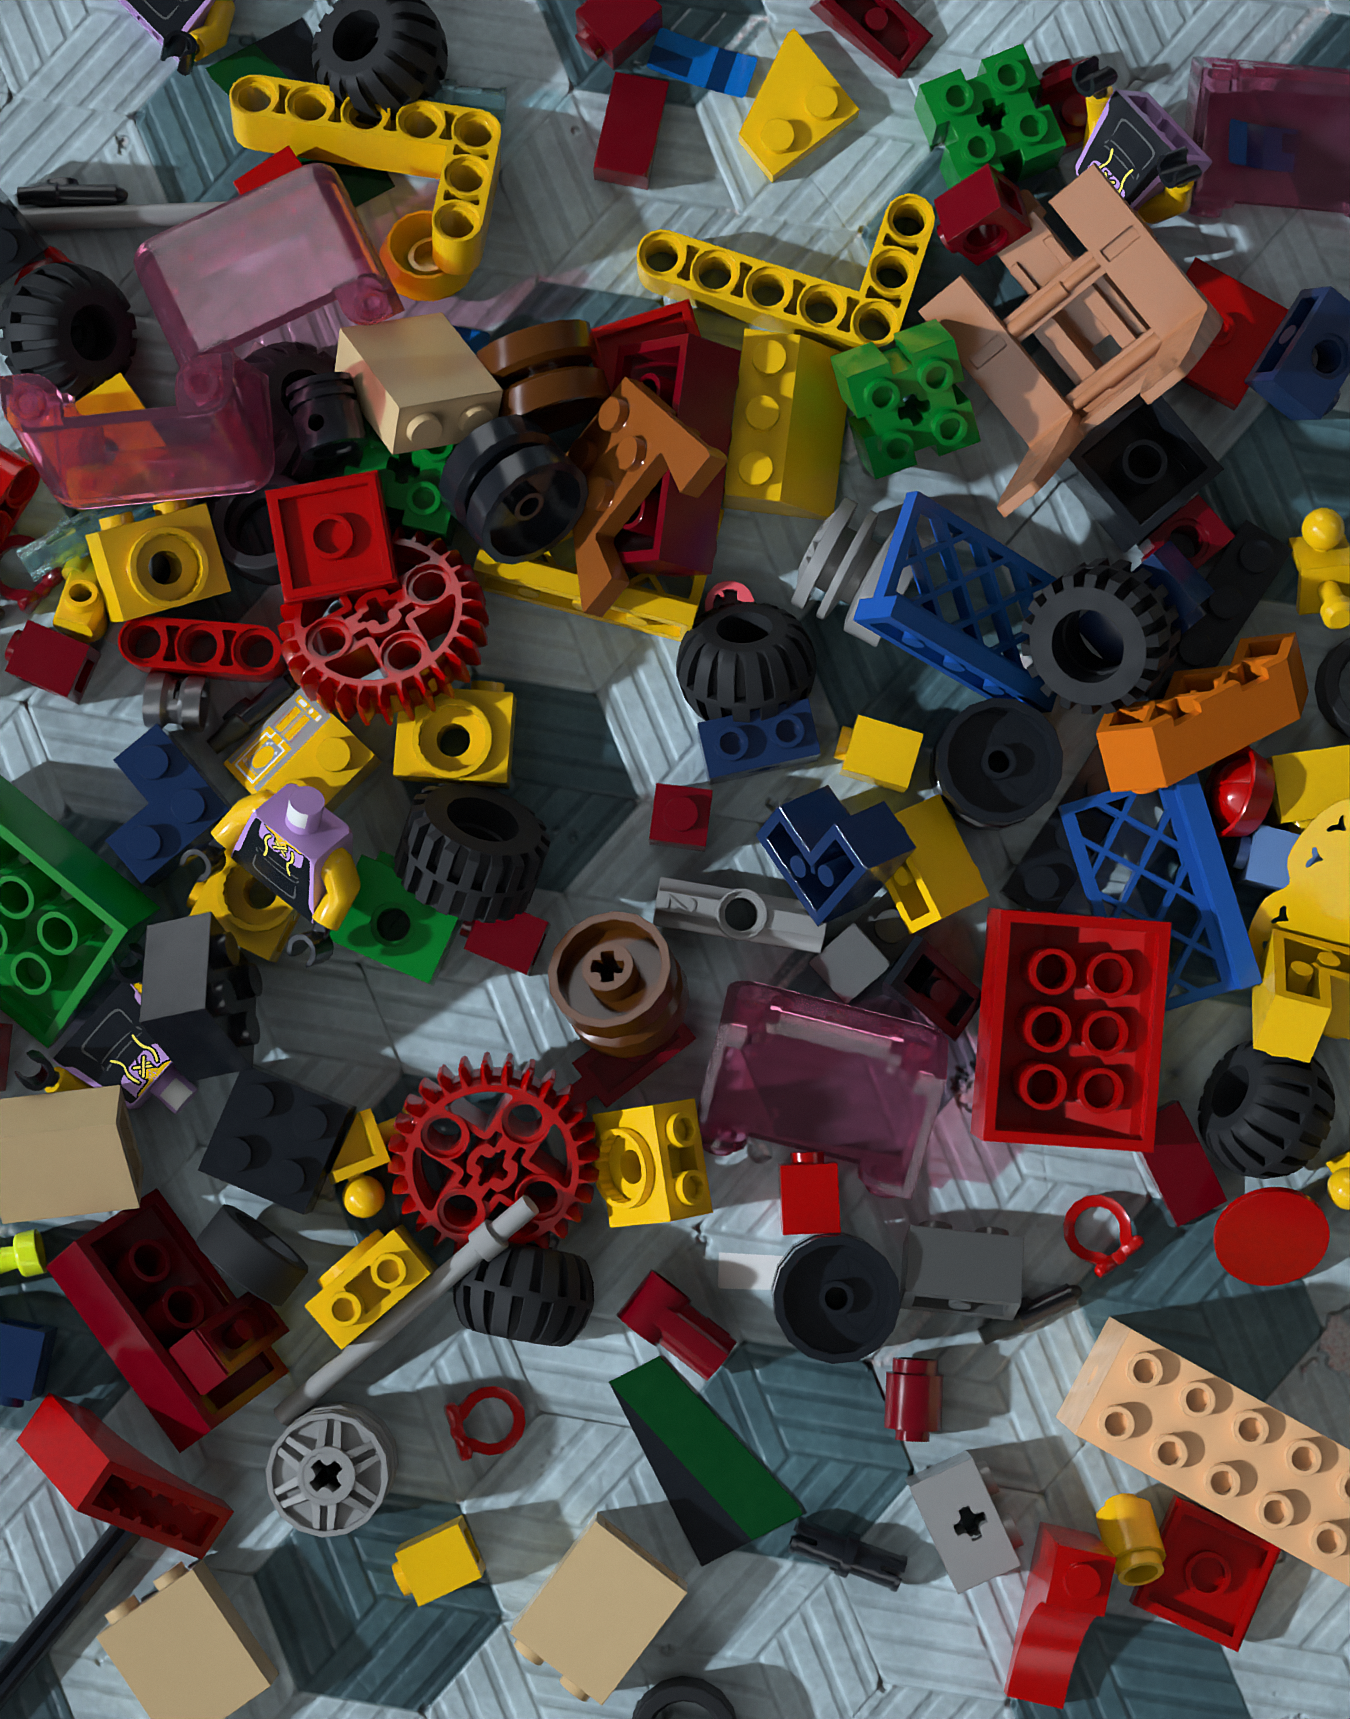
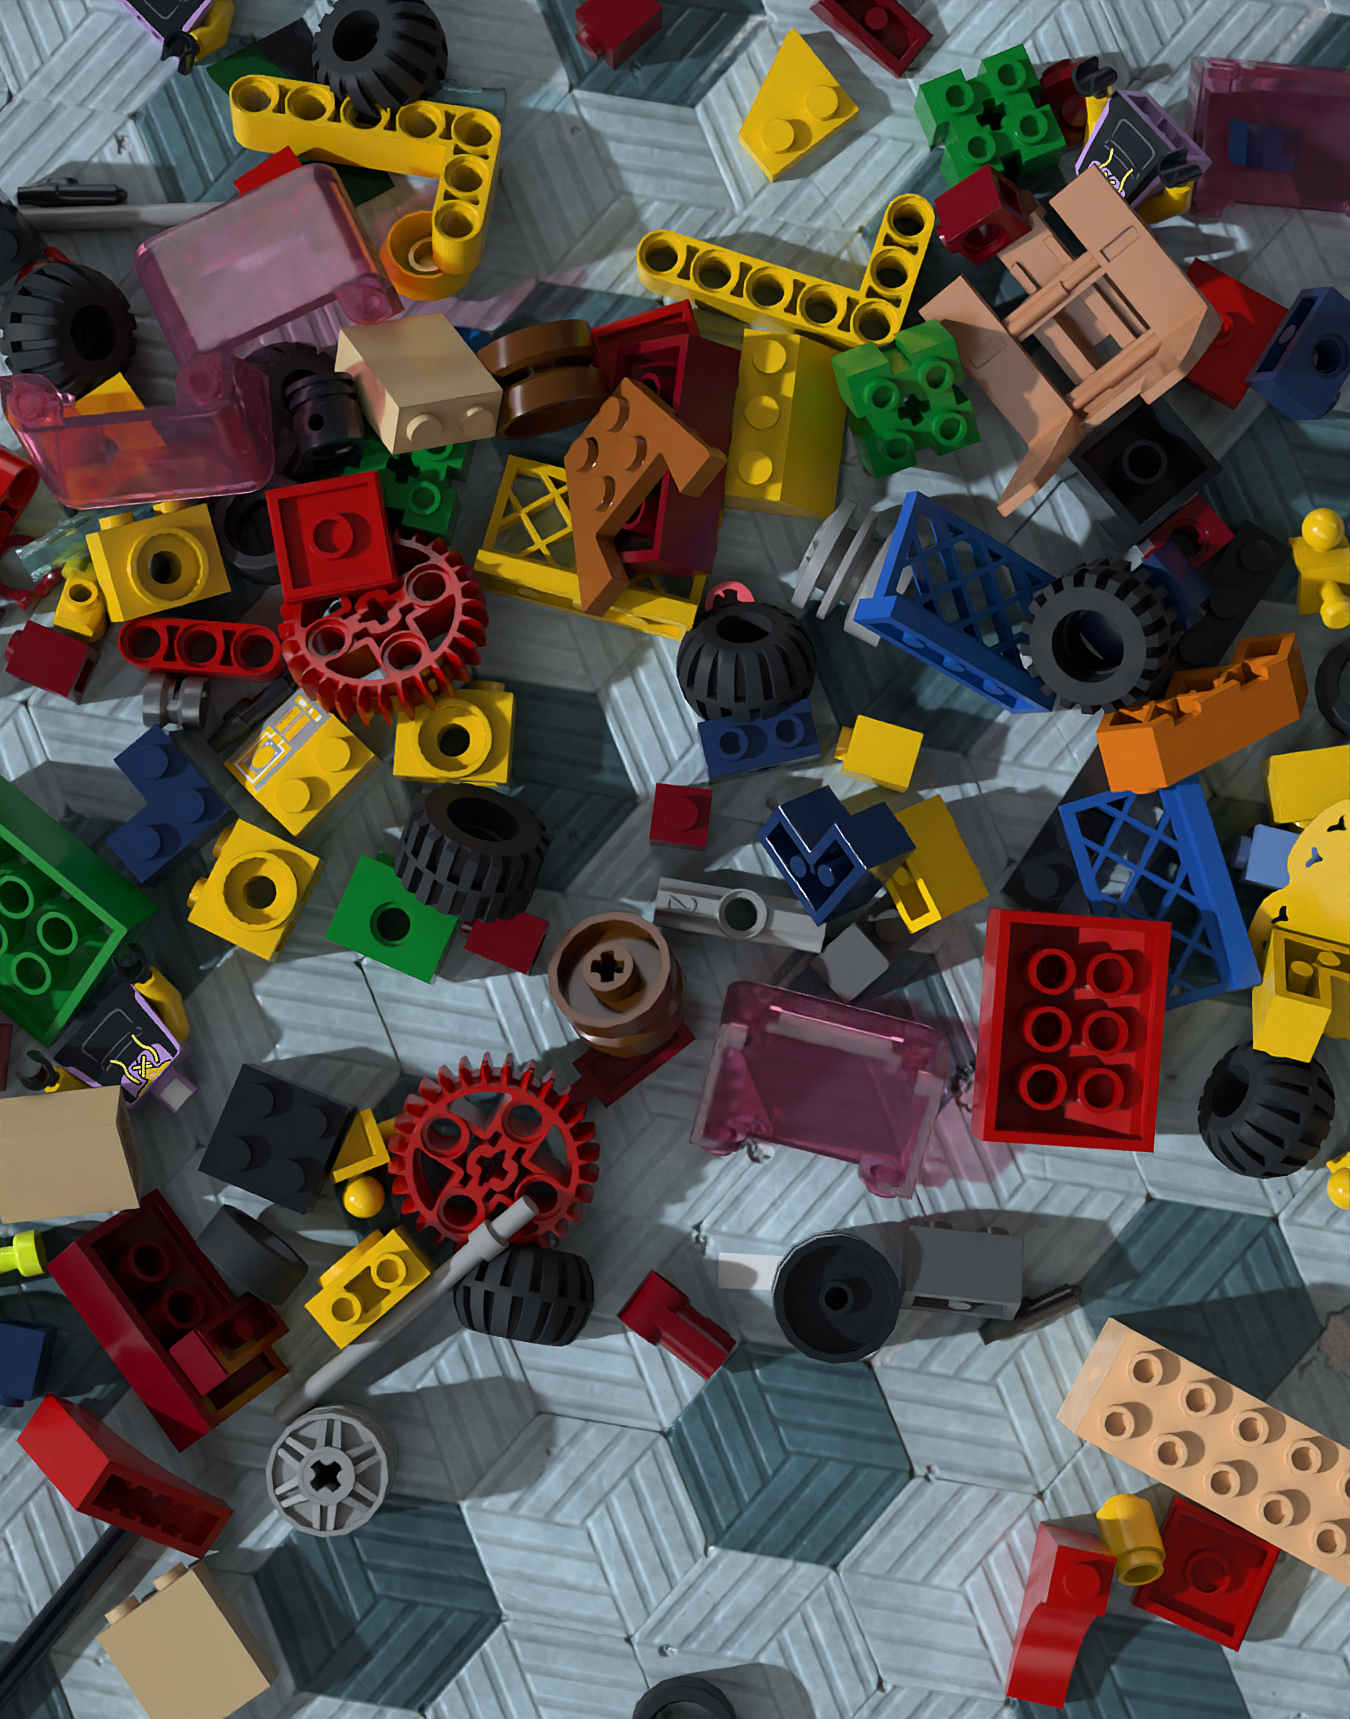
black brick [139,912,263,1082] -> none
torso [180,783,361,968] -> none
yellow brick [392,1515,486,1607] -> none
black wheel [439,414,588,565] -> none
red piece [444,1386,526,1461] -> none
tan brick [510,1512,687,1705] -> none
yellow brick [592,1098,713,1228] -> none
dark red slope [593,72,669,190] -> none
dark green sticker [609,1356,803,1567] -> none
clear blue sticker [647,28,758,98] -> none
red brick [778,1151,841,1235] -> none
black pin [787,1516,908,1592] -> none
black slope [882,935,981,1042] -> none
dark red brick [884,1357,944,1442] -> none
light grey brick [905,1450,1024,1594] -> none
black wheel [929,698,1063,831] -> none
red piece [1063,1195,1145,1279] -> none
dark red slope [1137,1100,1228,1227] -> none
red hat [1203,746,1275,837] -> none
red piece [1213,1187,1330,1286] -> none

